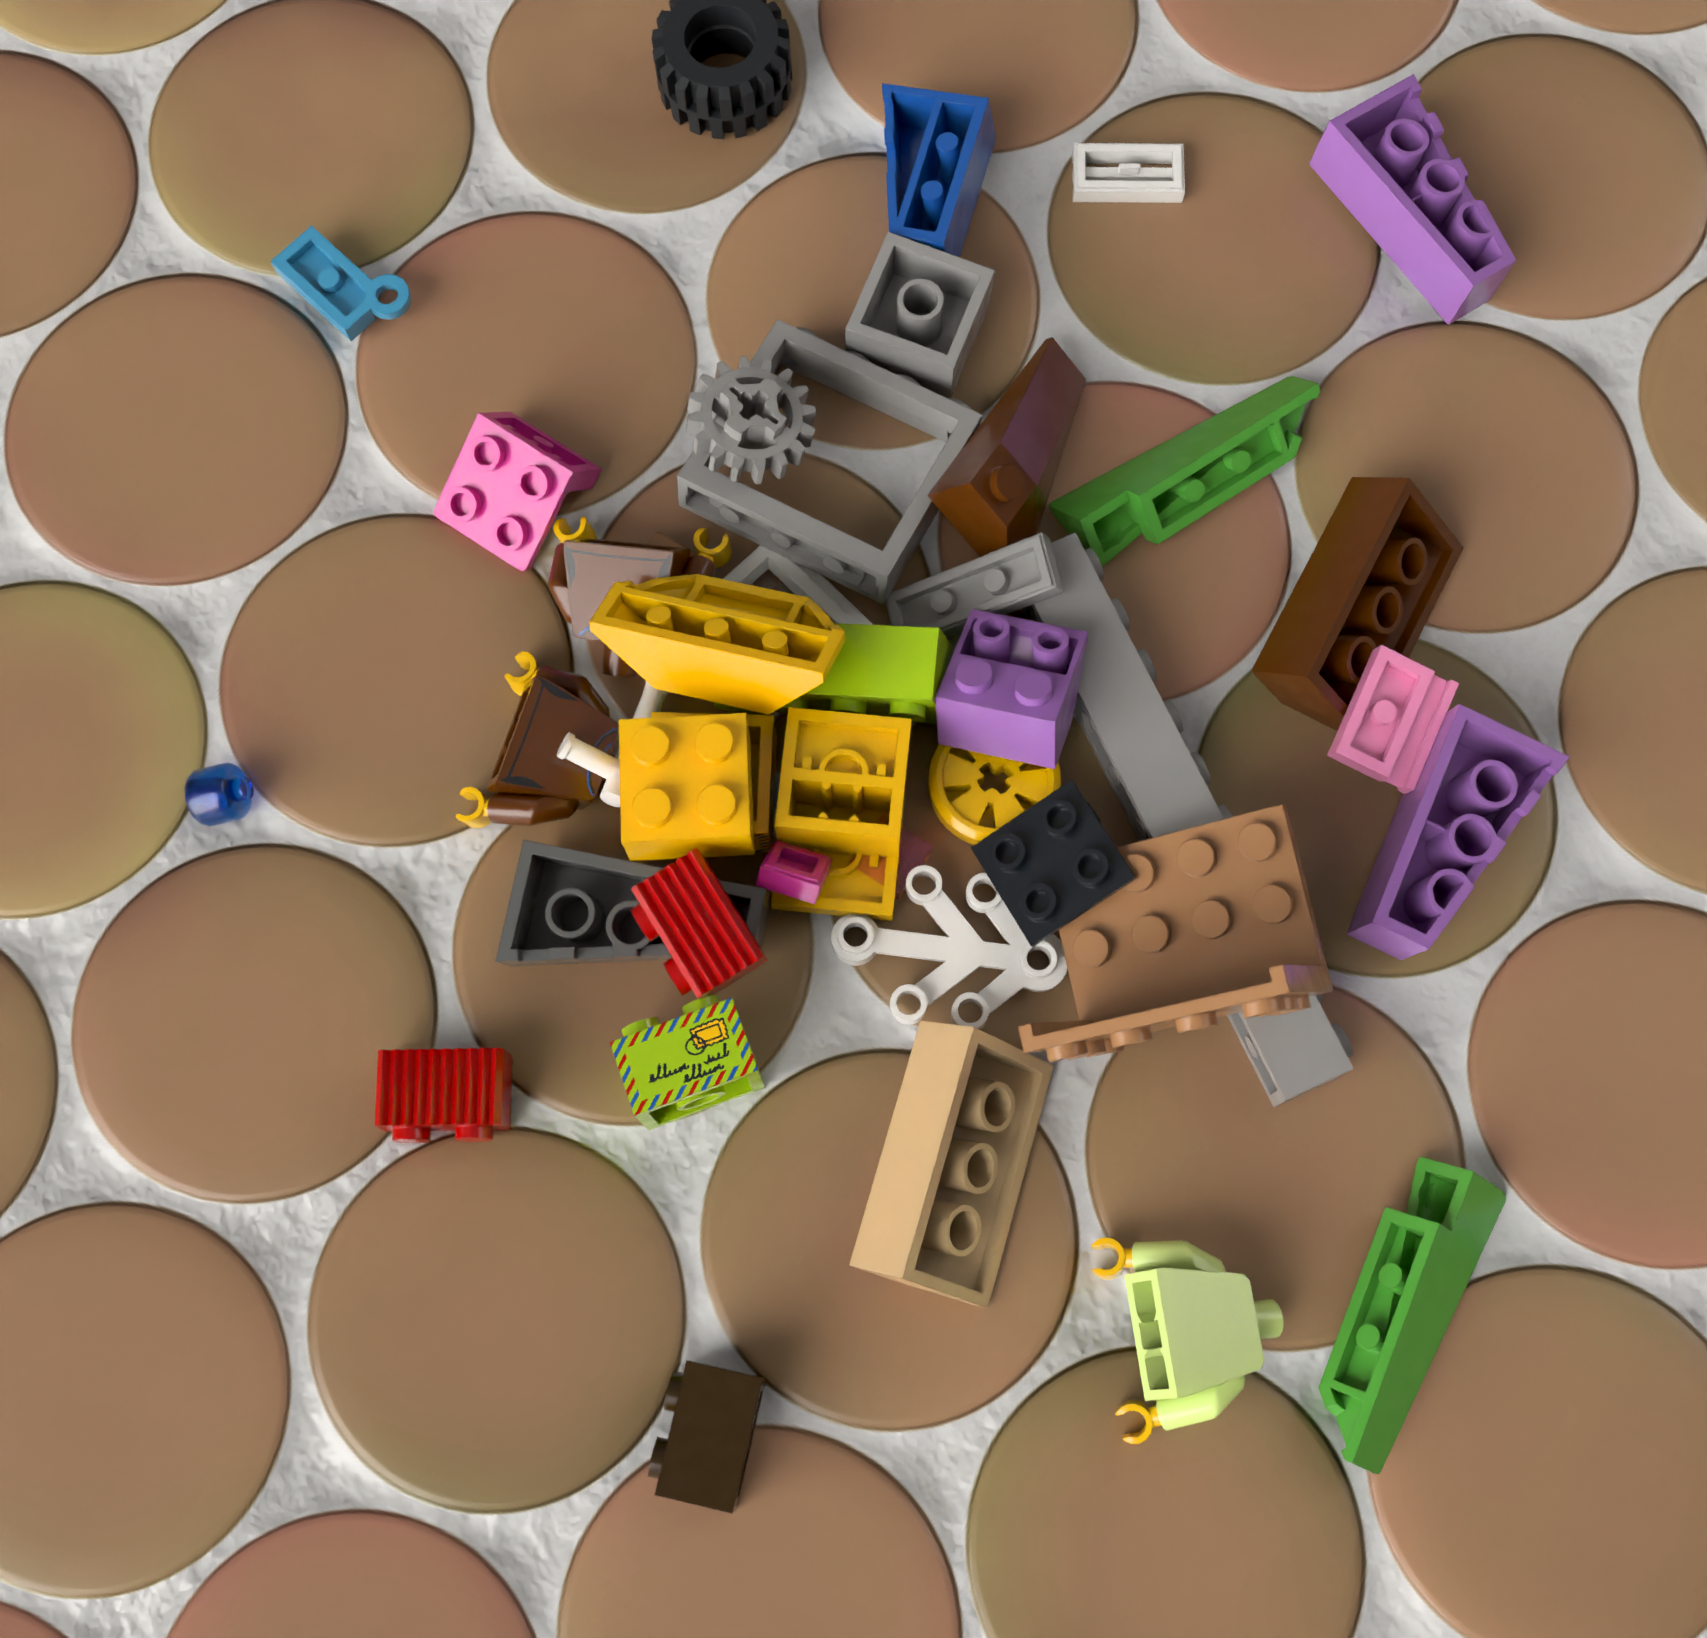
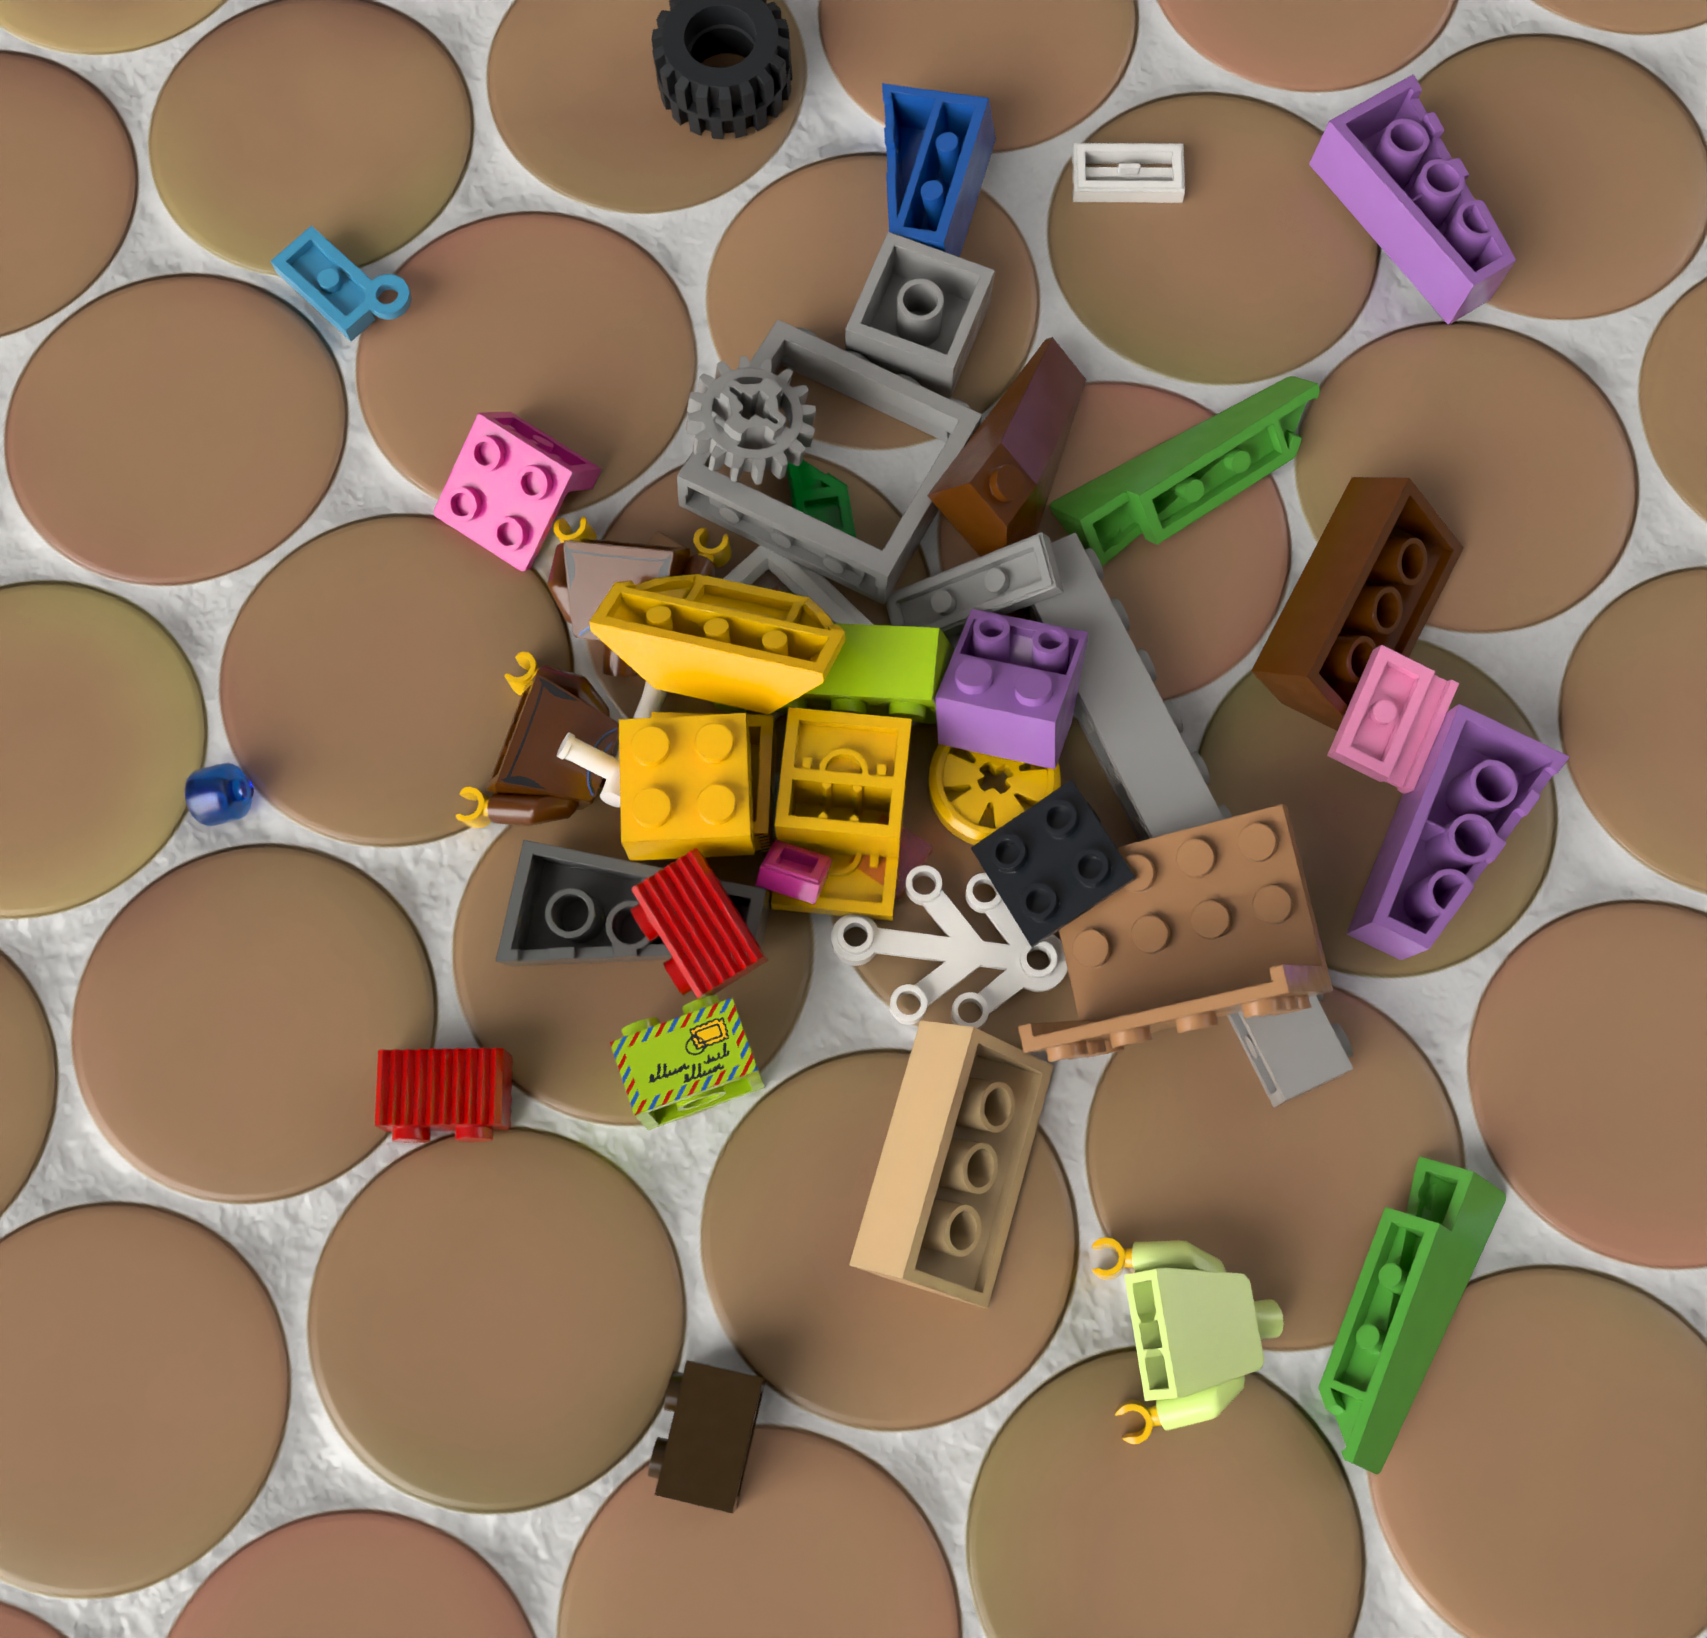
none -> green tile [786,460,856,538]

